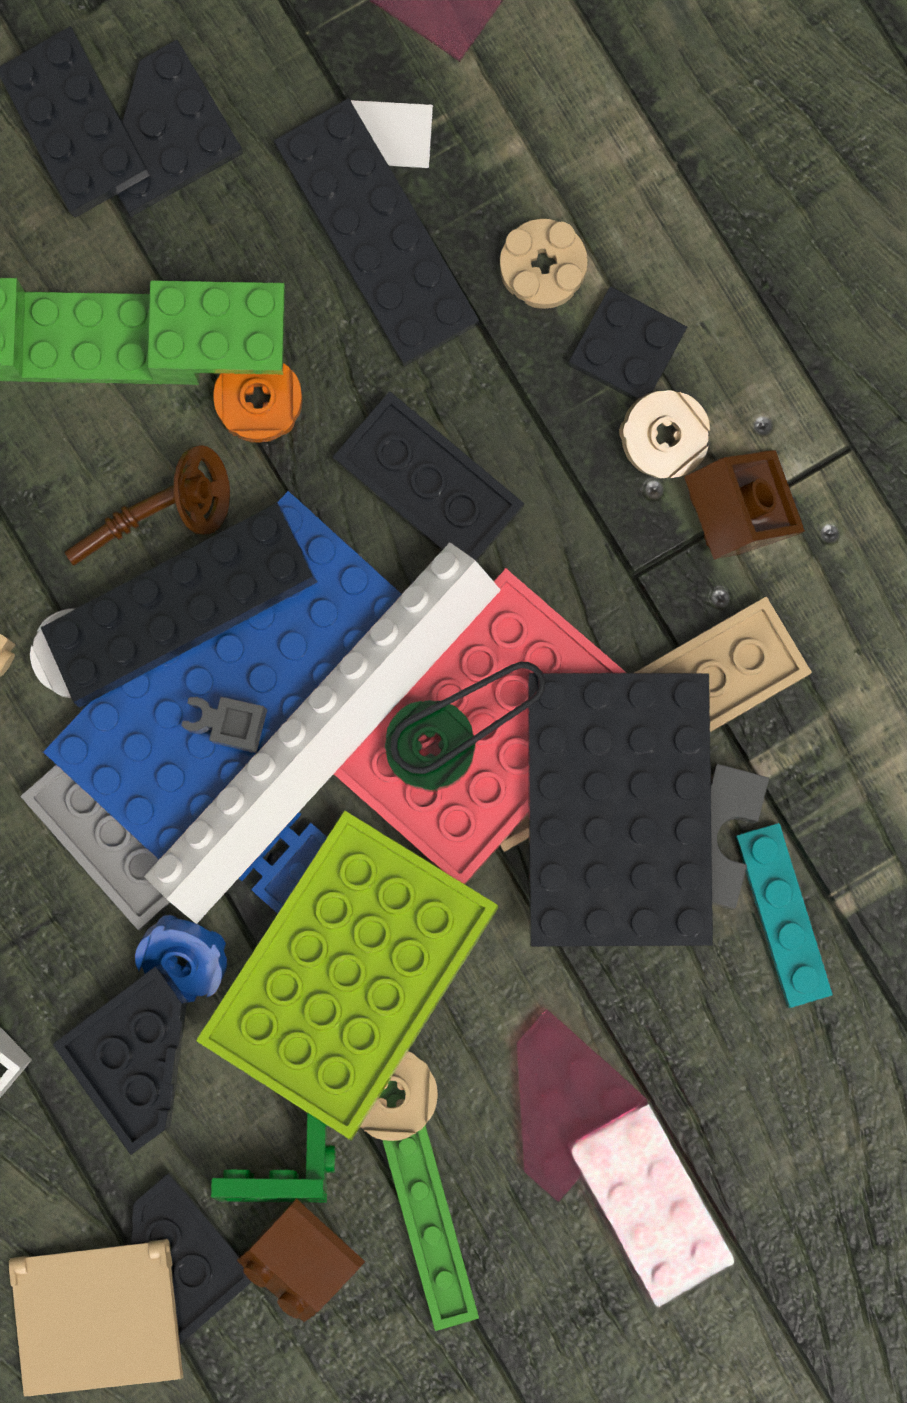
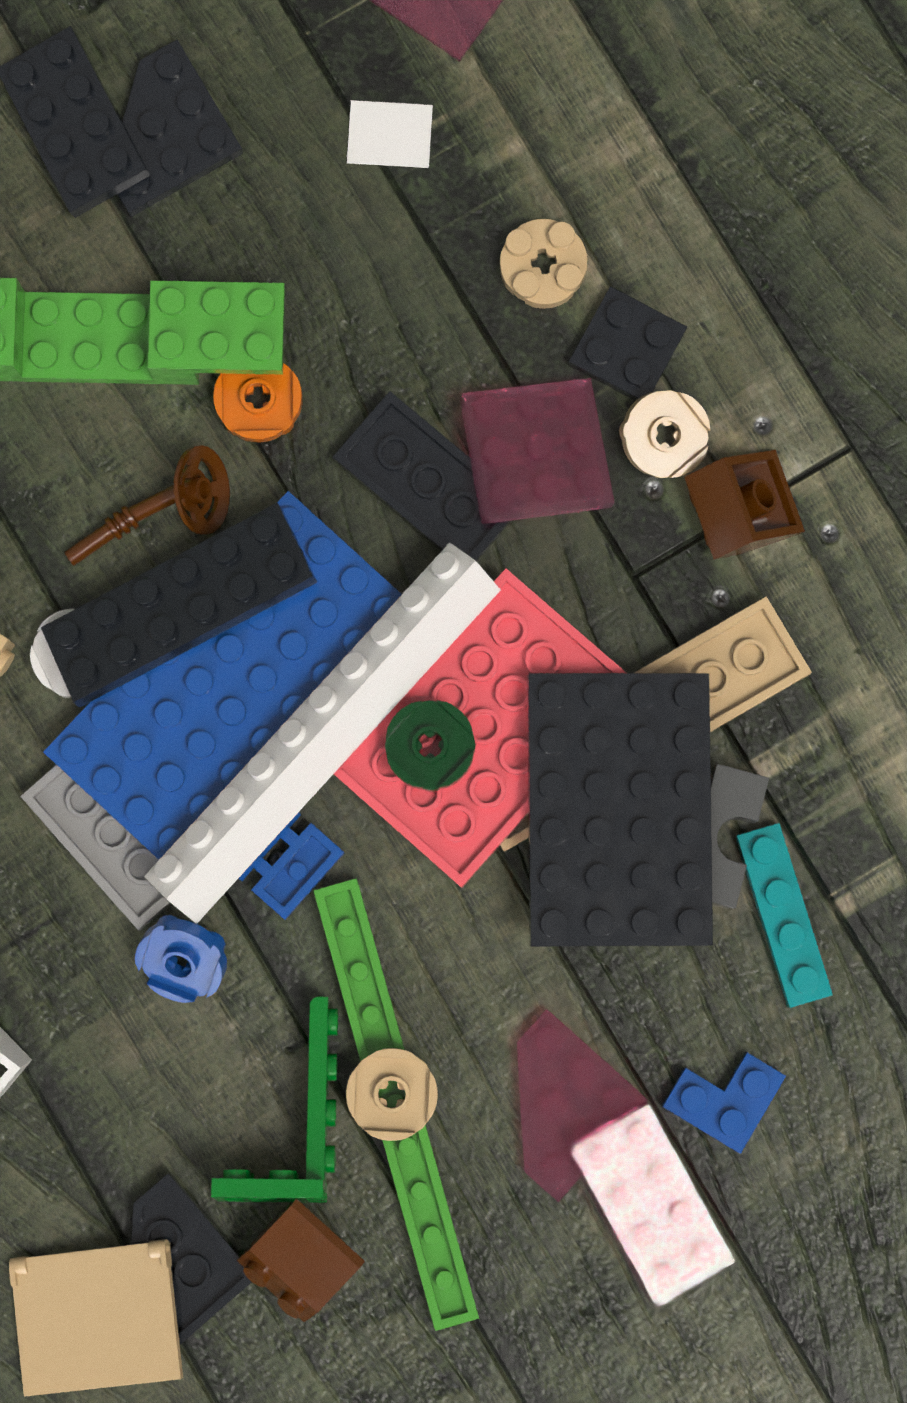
black plate [52,964,187,1155] -> none
dark grey plate [181,697,268,753] -> none
lime plate [196,811,498,1141] -> none
black plate [274,98,479,367] -> none
black piece [391,662,545,774] -> none
none -> clear pink plate [460,378,614,524]
none -> blue plate [662,1052,786,1154]

